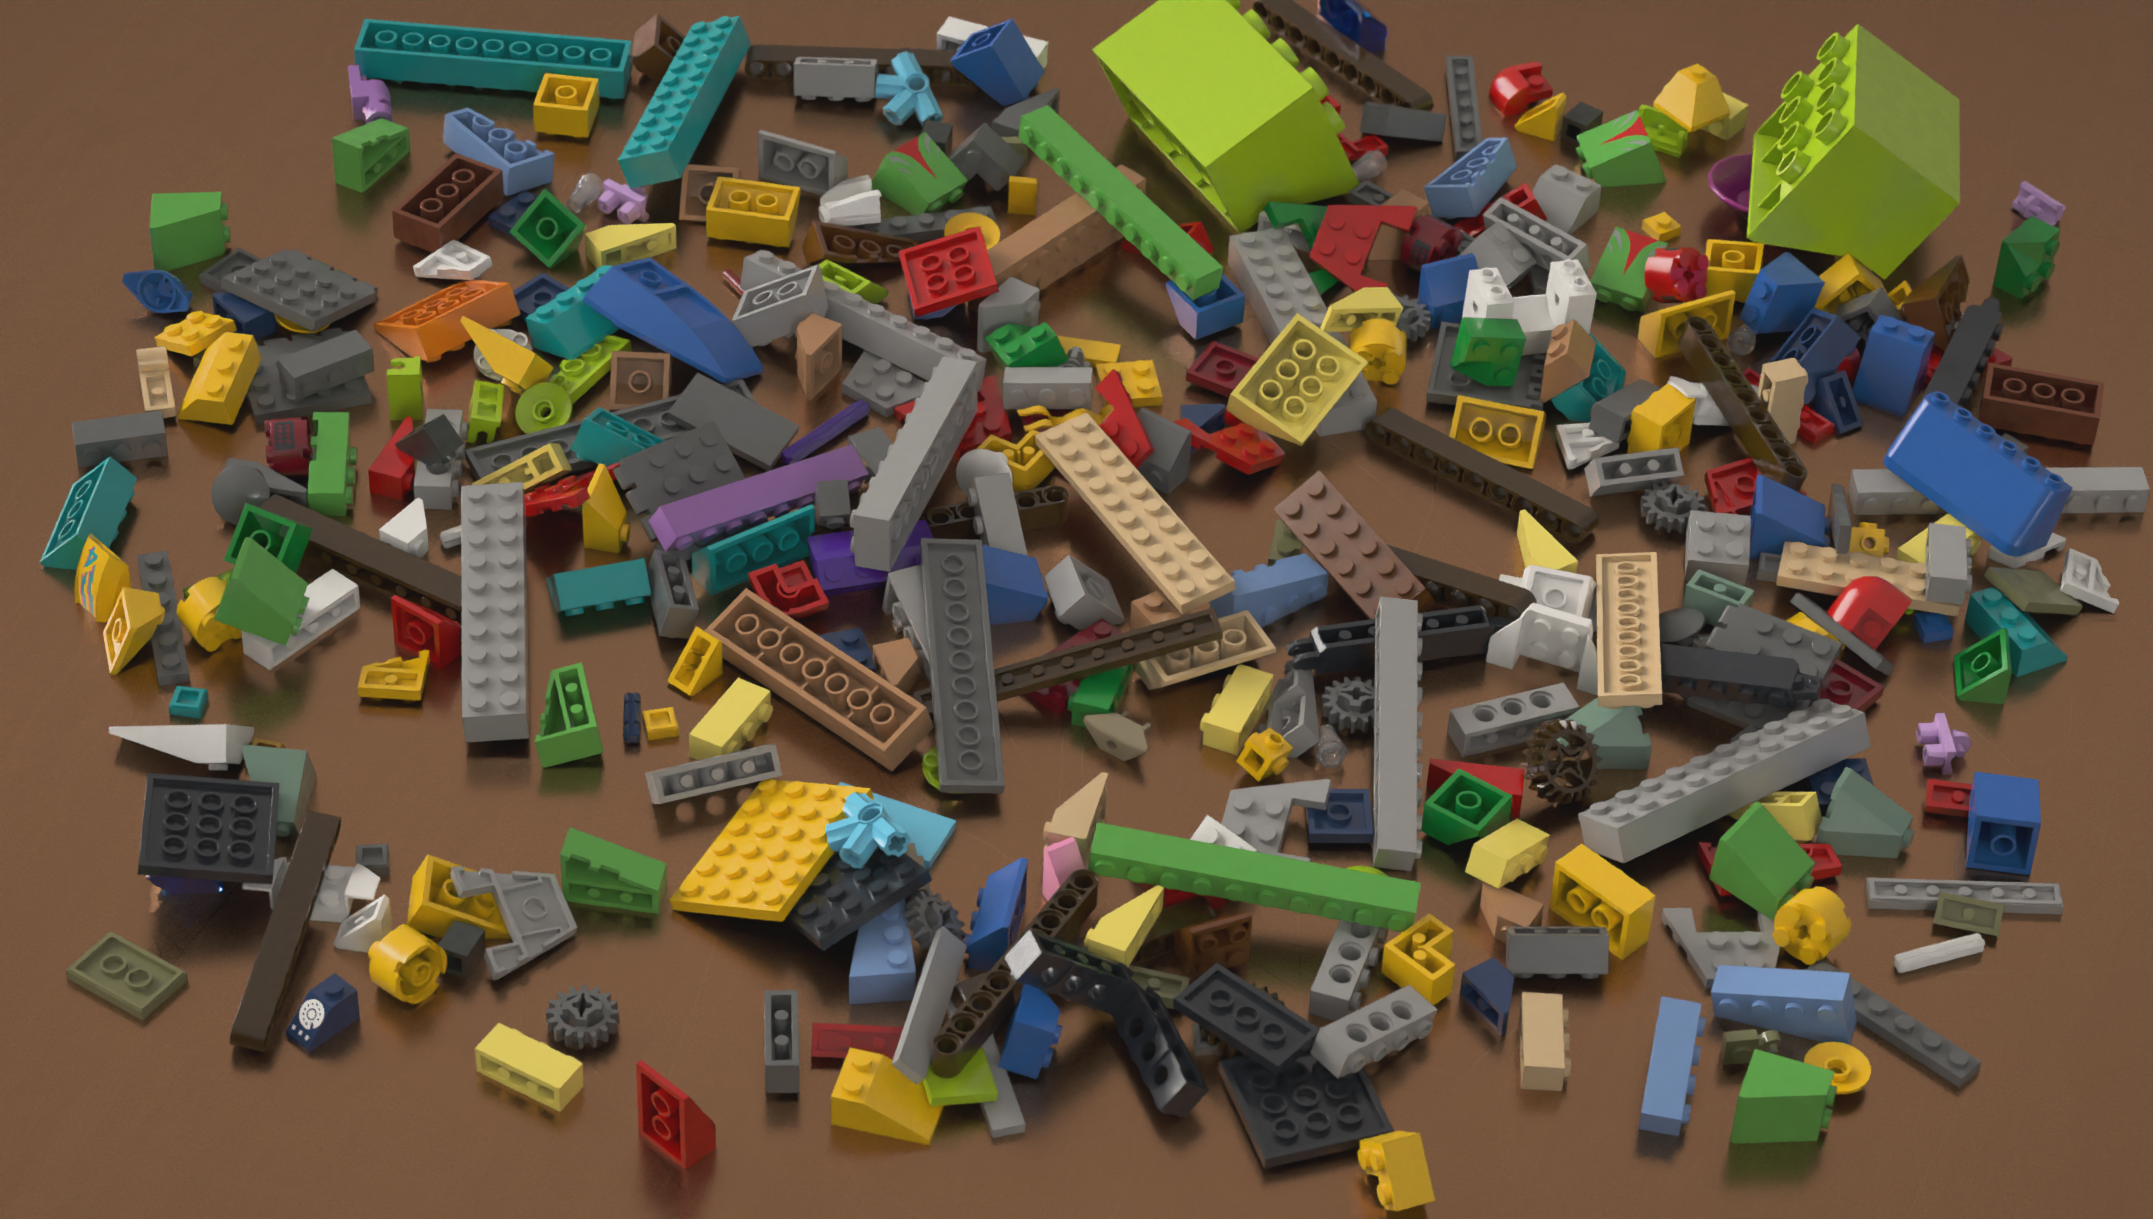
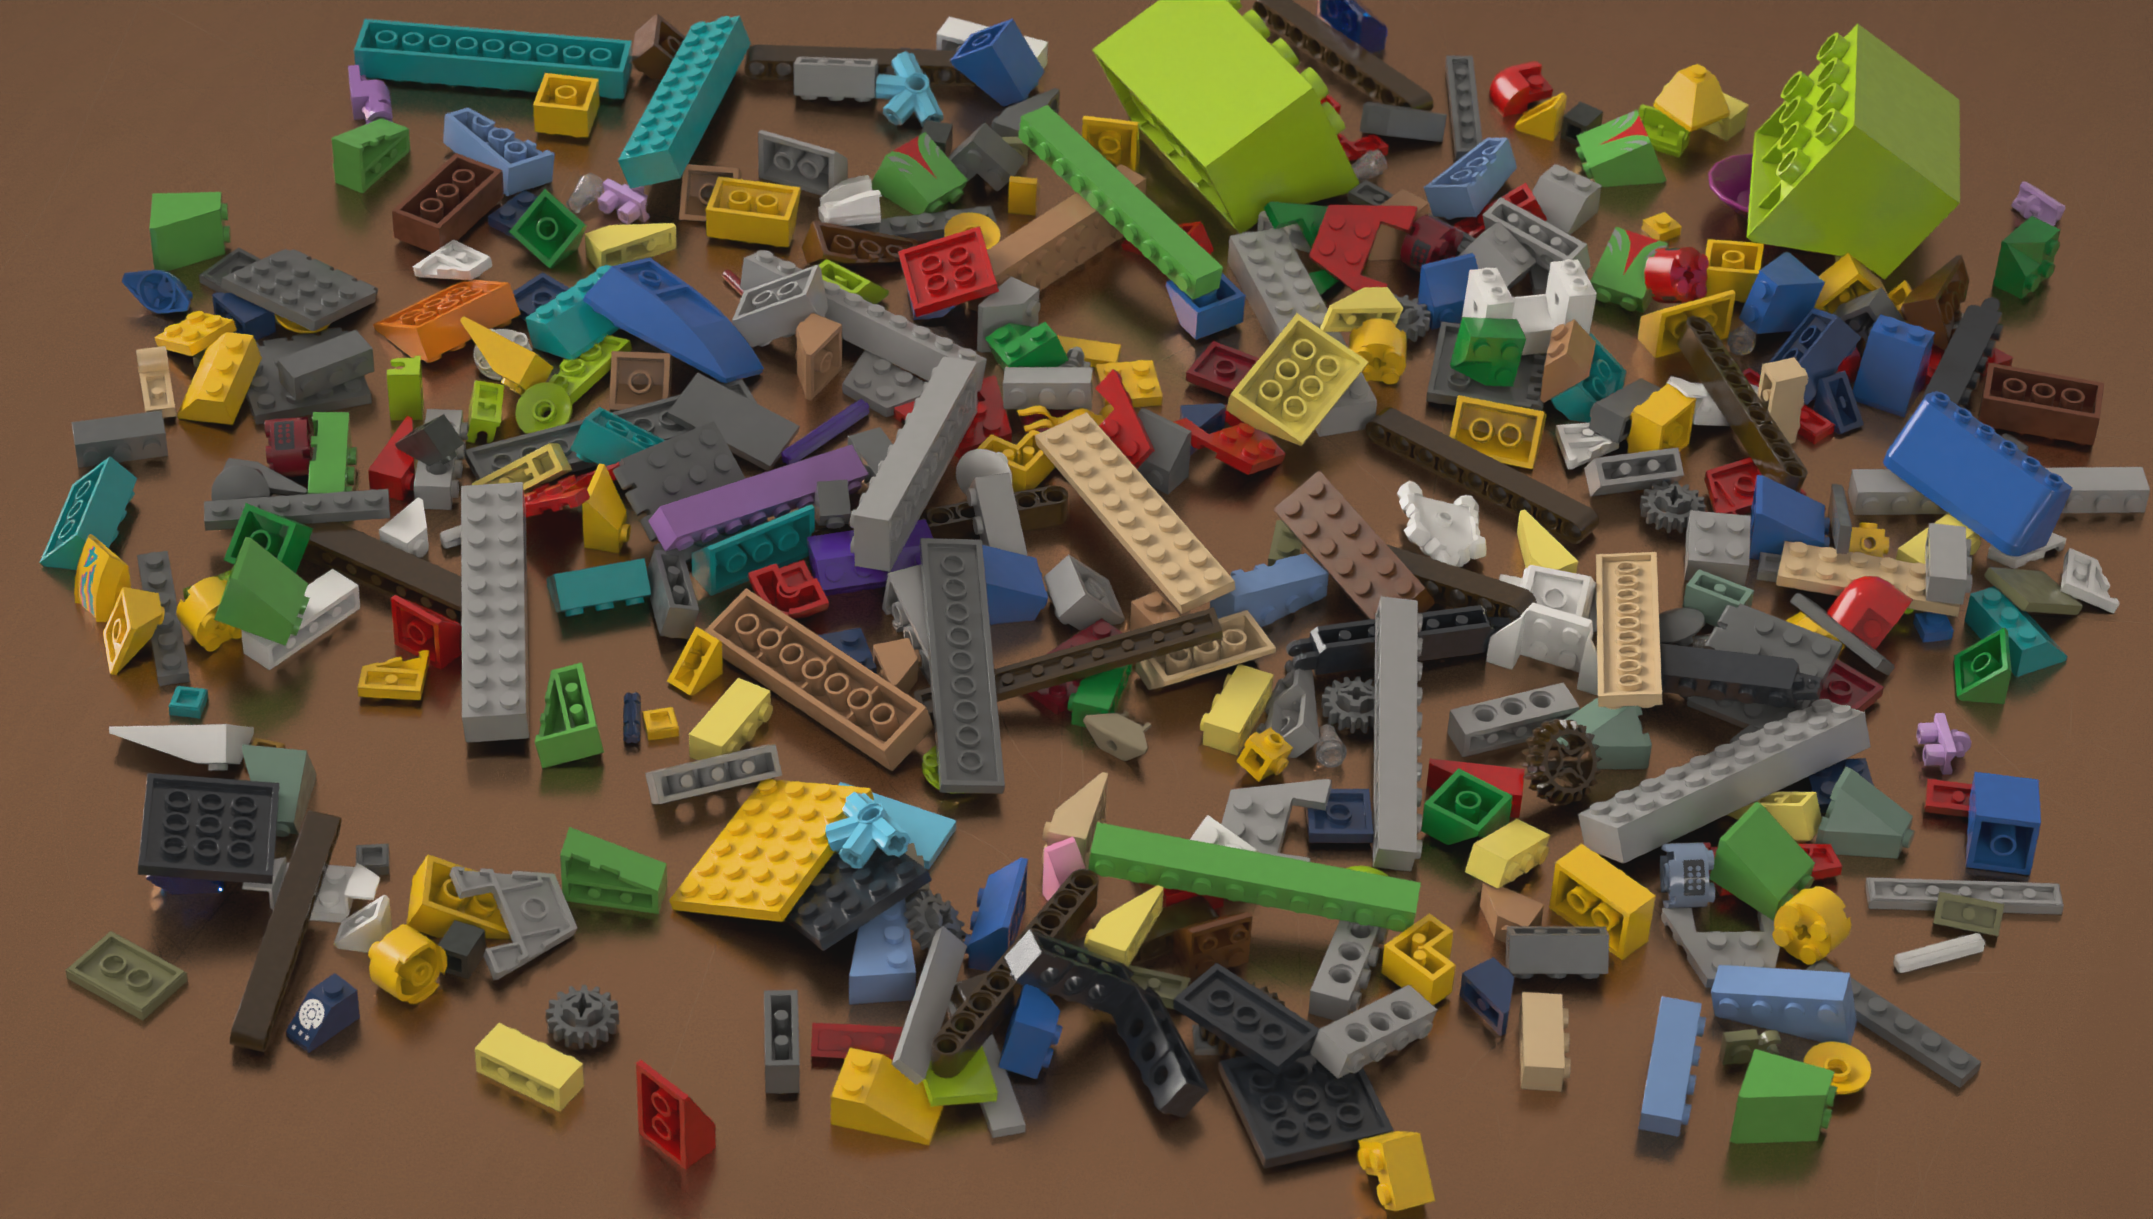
none -> dark grey plate [204,489,390,531]
none -> yellow slope [1082,116,1140,173]
none -> white shield [1397,481,1487,567]
none -> sand blue brick [1660,843,1715,908]

